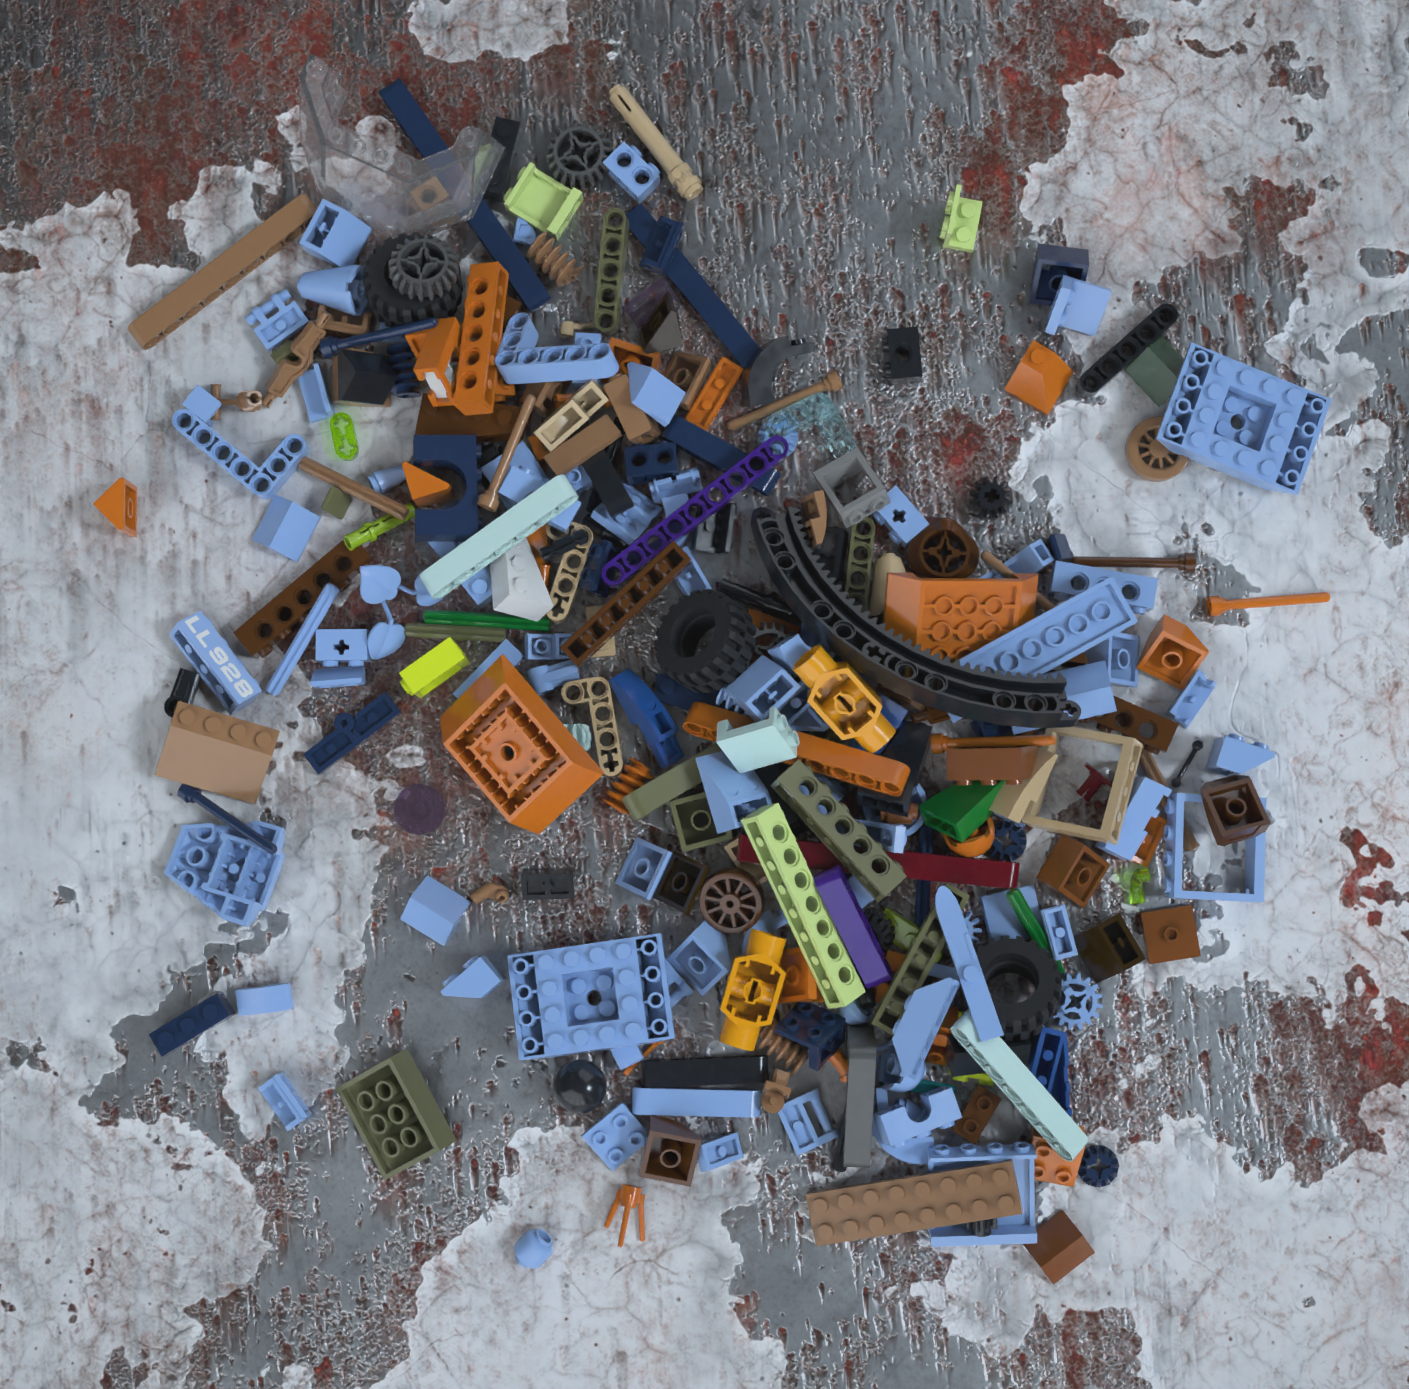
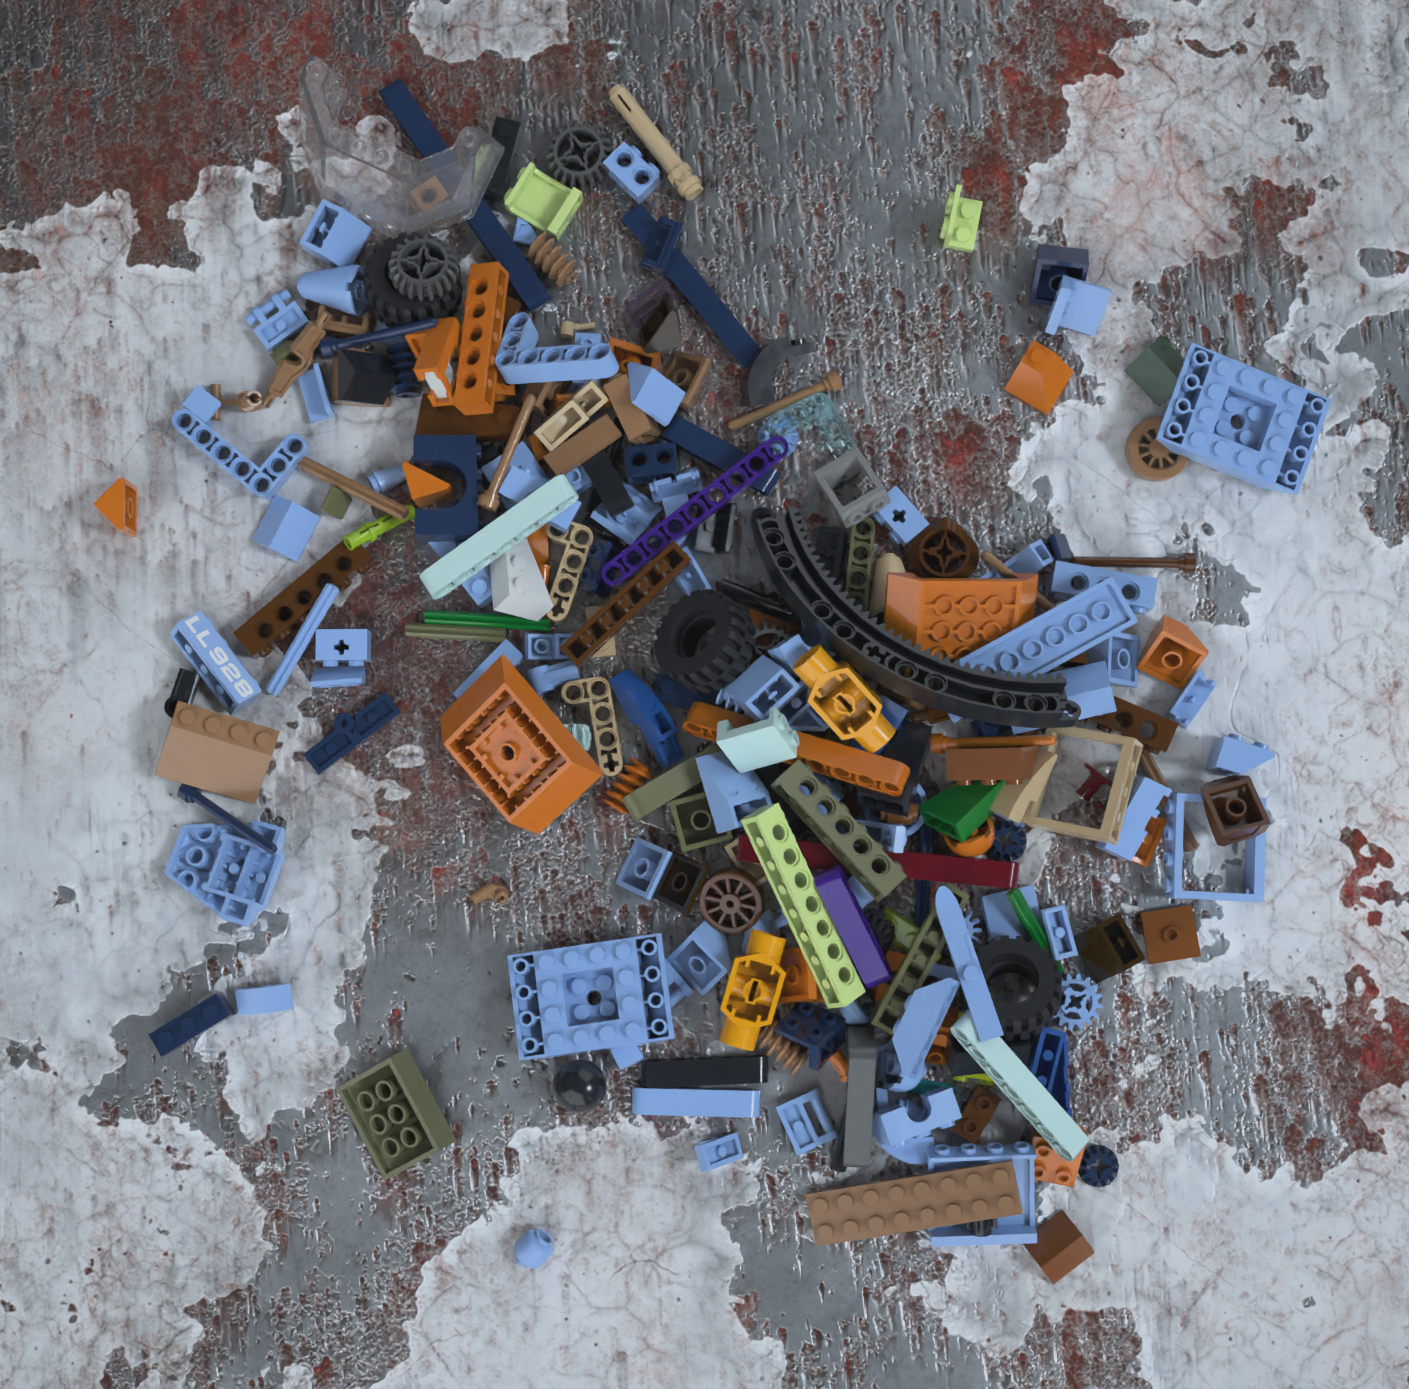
medium nougat beam [127,193,317,350] -> none
light blue hinge [258,1072,312,1131] -> none
clear neon green beam [330,412,359,461] -> none
light blue plant [360,565,445,660] -> none
clear purple tile [394,784,446,835] -> none
neon yellow window [399,637,471,698] -> none
light blue slope [400,875,471,946] -> none
light blue slope [440,956,506,998] -> none
black hinge [521,867,576,900] -> none
black axle [539,529,589,562] -> none
light blue hinge [581,1102,647,1171] -> none
olive beam [594,207,629,336] -> none
orange plant [604,1184,645,1247] -> none
orange hinge [622,1041,664,1076] -> none
slope [639,1115,702,1187] -> none
orange tile [684,356,744,431] -> none
medium nougat hips [761,1069,792,1114] -> none
medium nougat slope [800,490,827,548] -> none
black brick [882,326,923,385] -> none
black gear [969,476,1013,520] -> none
dark orange slope [1036,834,1110,908] -> none
black beam [1076,303,1178,398] -> none
clear neon green arm [1130,868,1151,905] -> none
black hinge [1171,740,1203,788] -> none
orange piece [1206,592,1331,617] -> none

